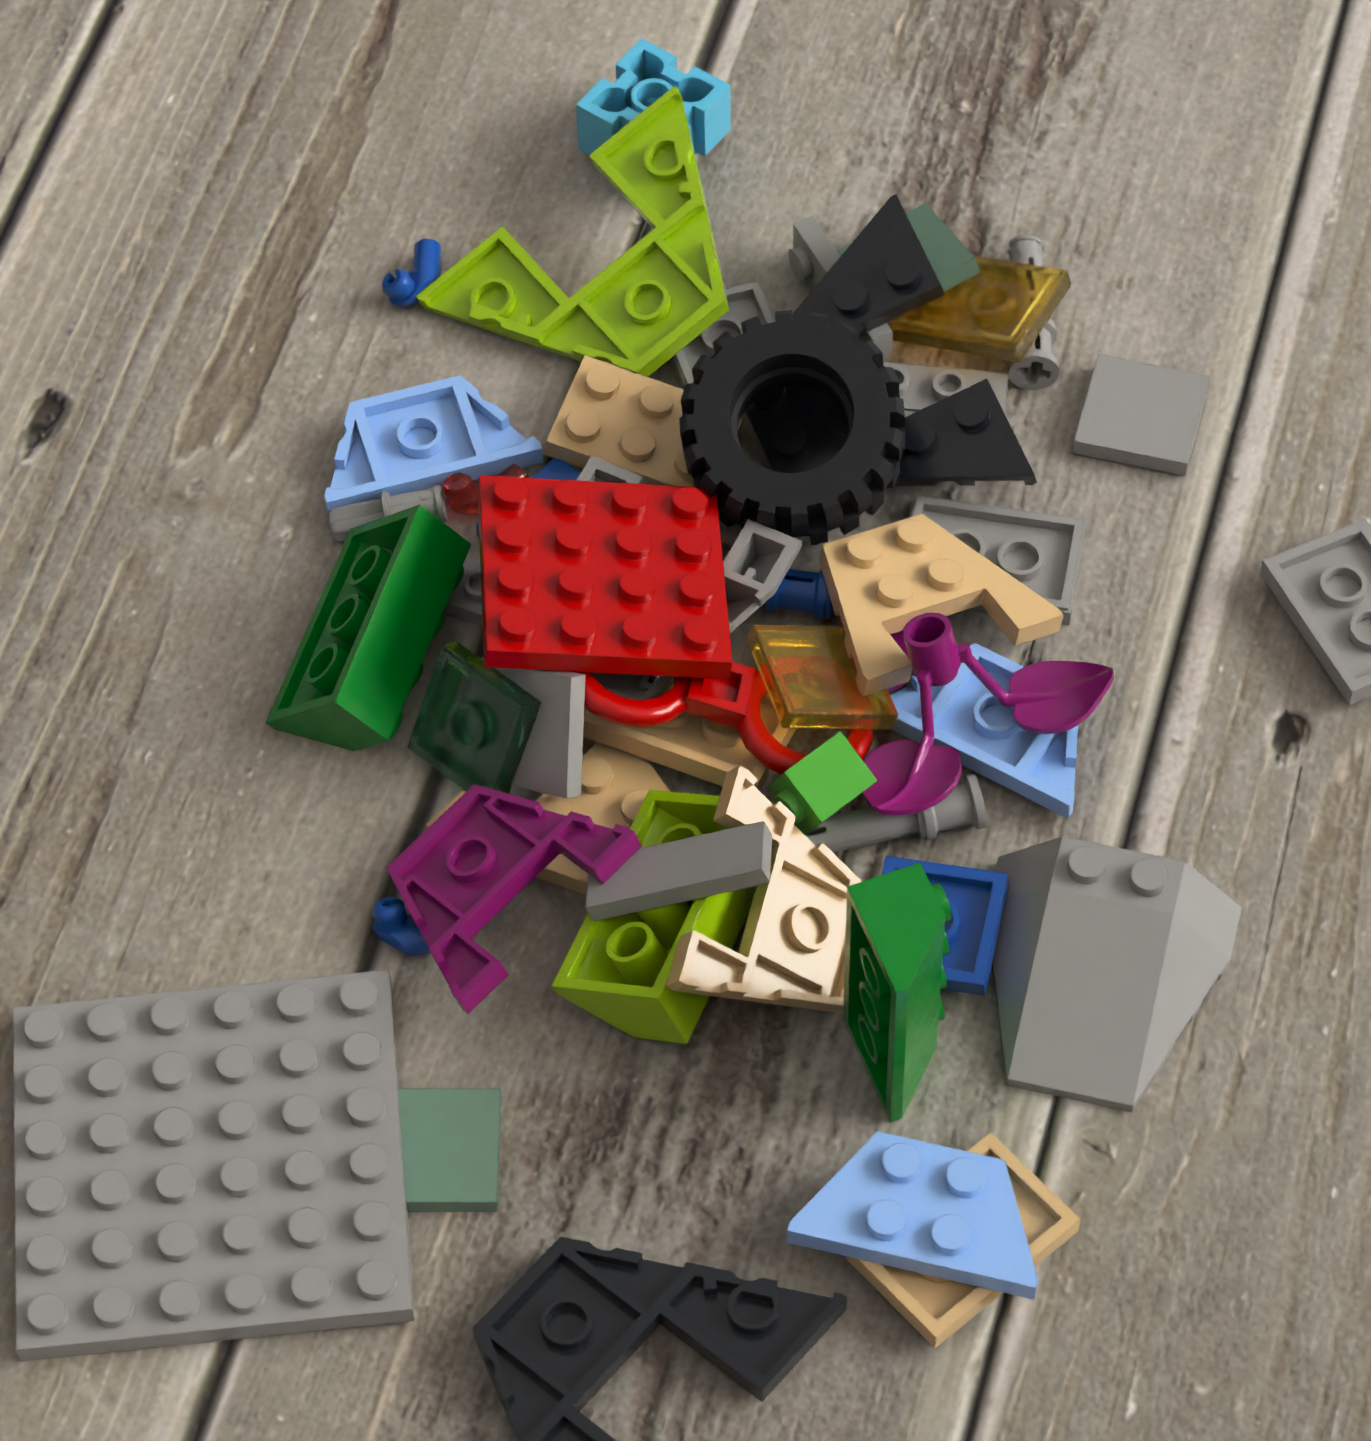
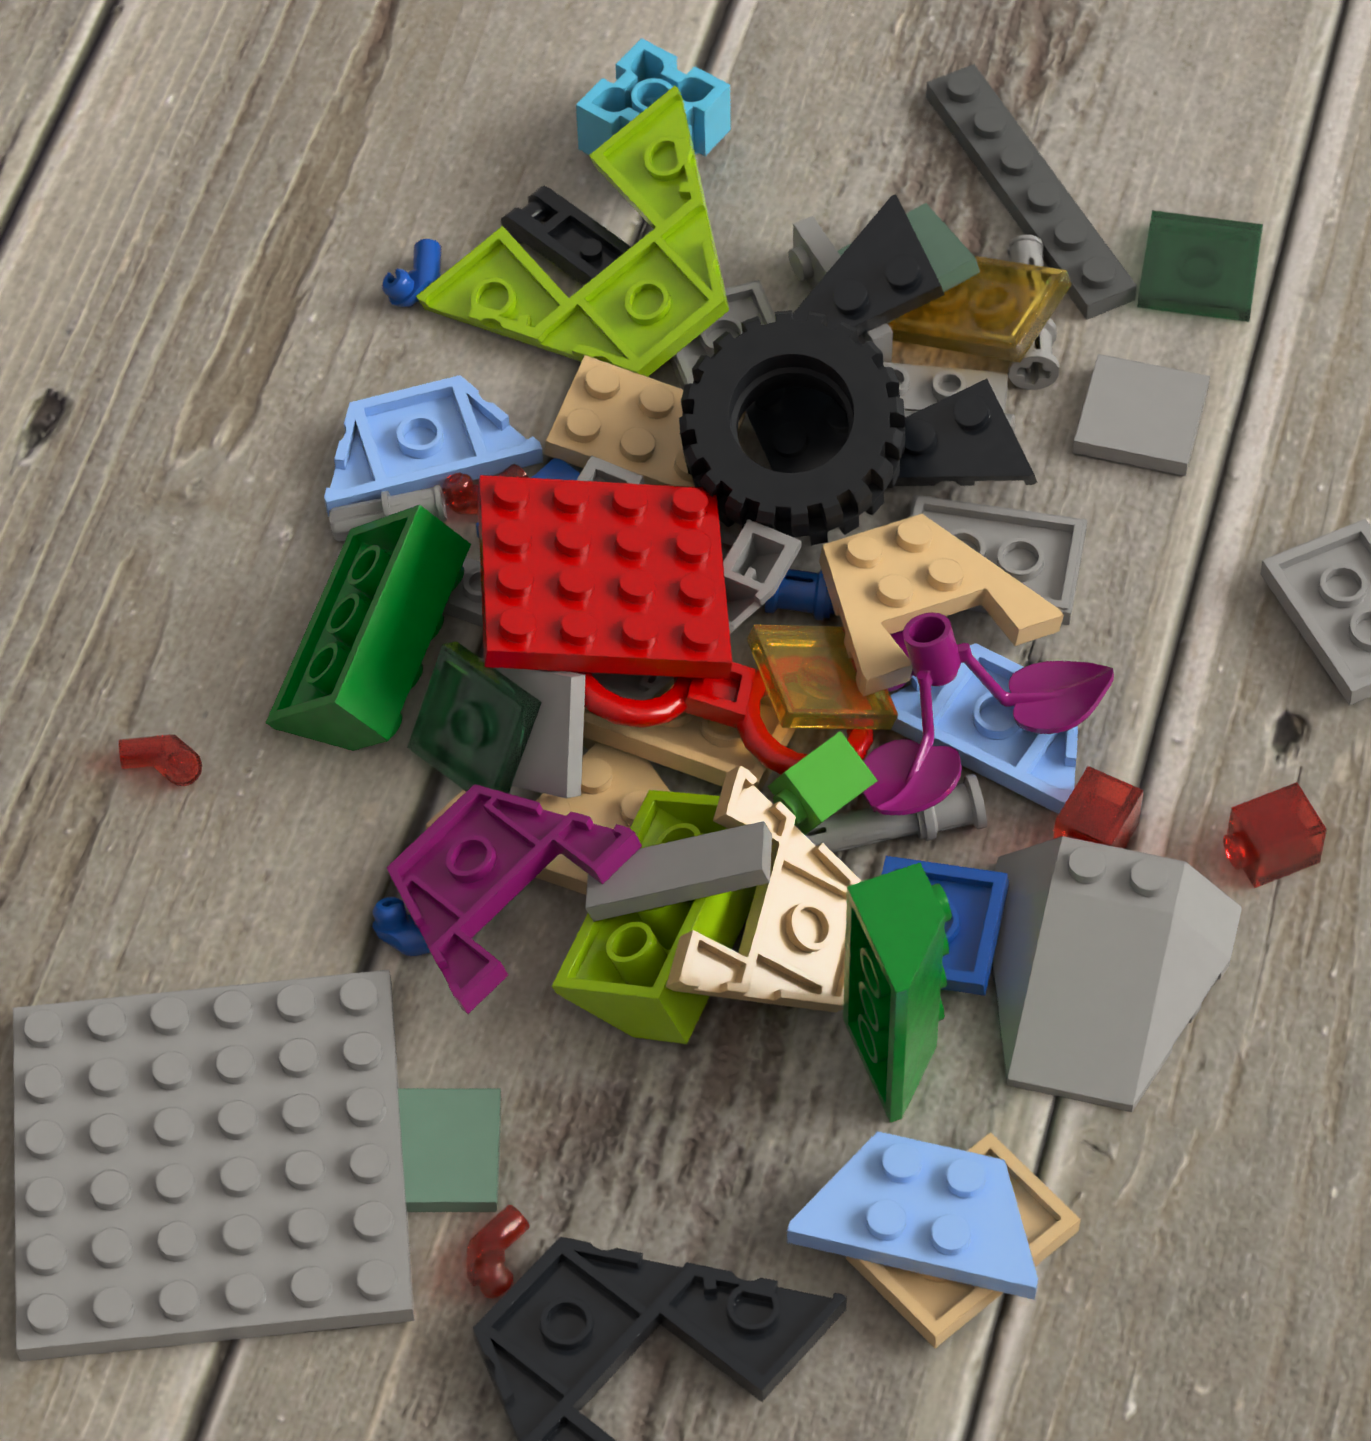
none -> clear red arm [119,734,202,786]
none -> clear red arm [467,1204,530,1299]
none -> black plate [501,186,631,286]
none -> dark grey plate [926,64,1137,320]
none -> clear red brick [1053,766,1144,849]
none -> clear green tile [1137,210,1263,322]
none -> clear red brick [1223,782,1327,888]

